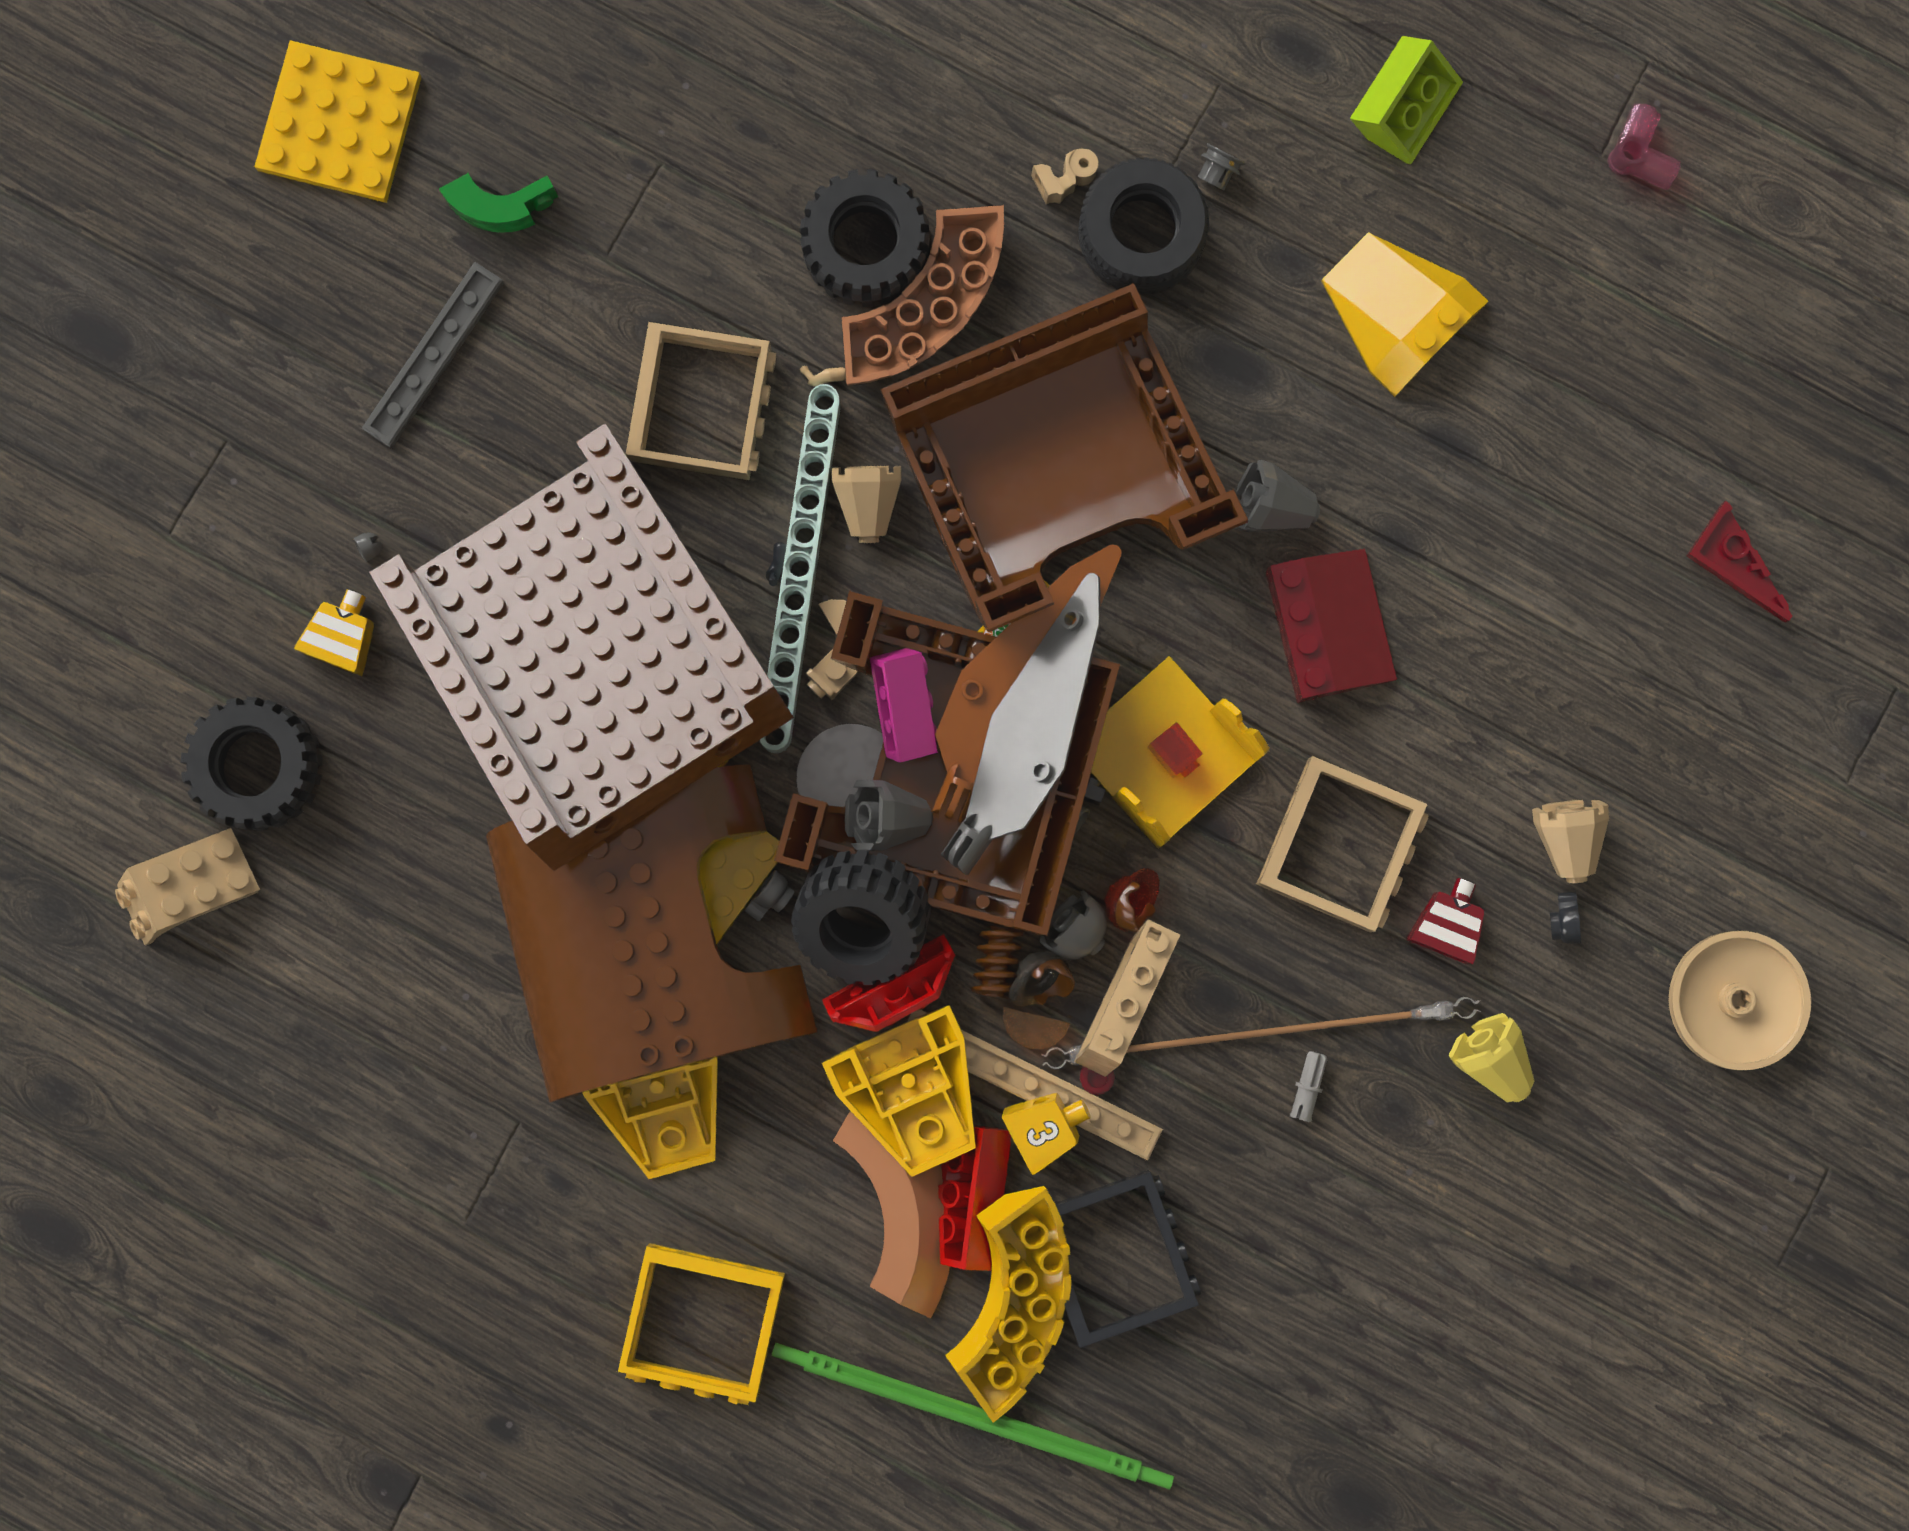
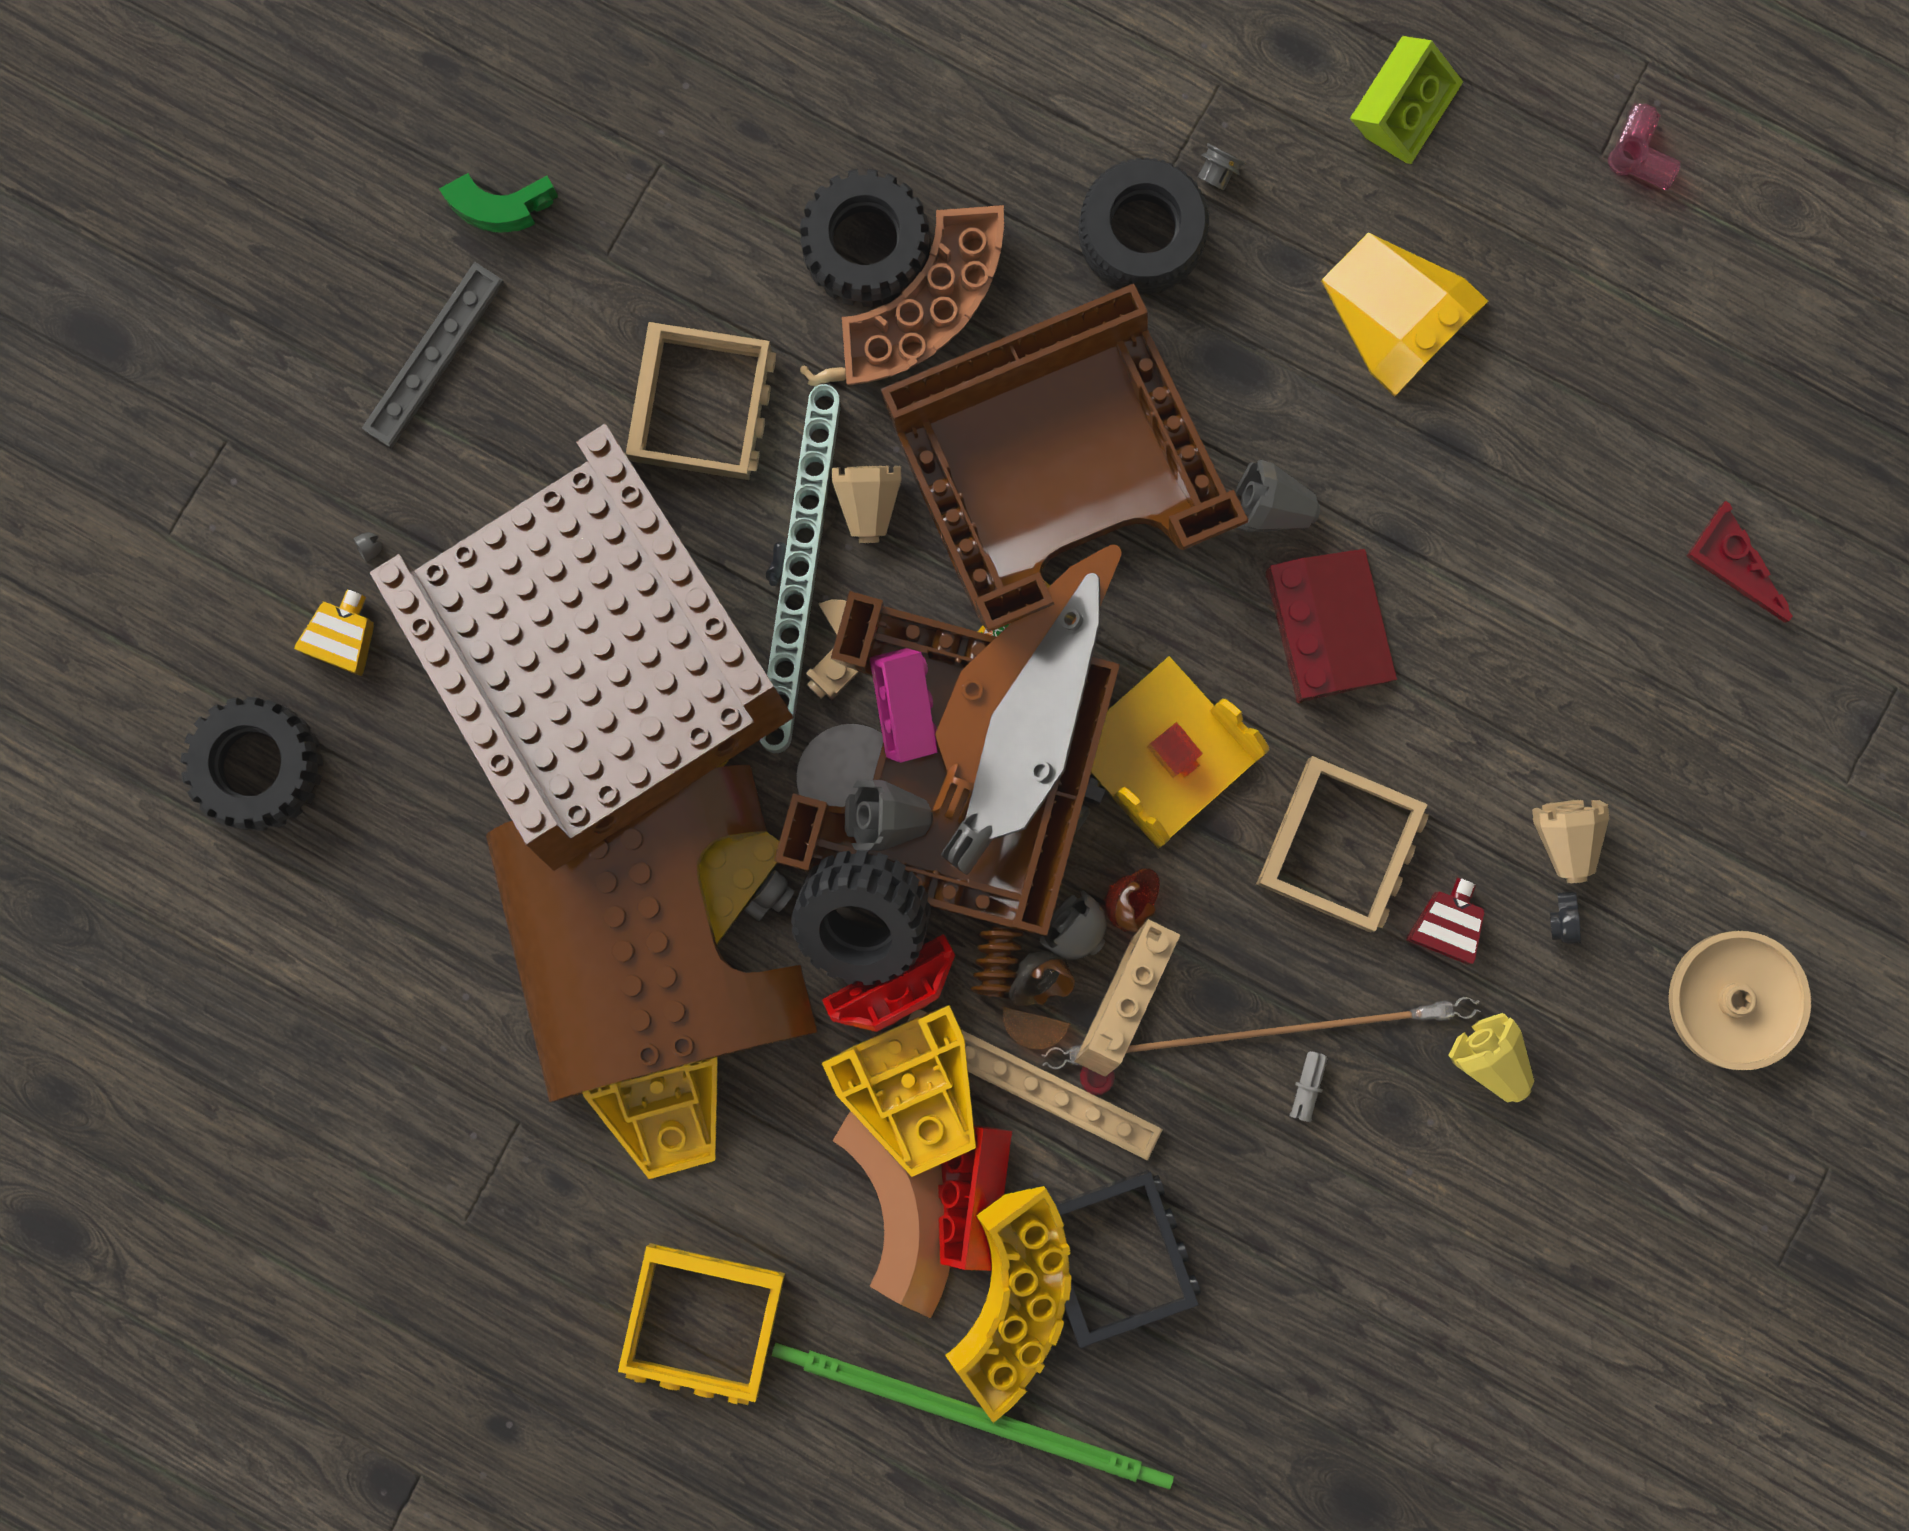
tan bracket [115,828,260,945] -> none
yellow plate [254,40,422,203] -> none
yellow torso [1002,1093,1091,1175] -> none
tan leg [1031,149,1098,205] -> none

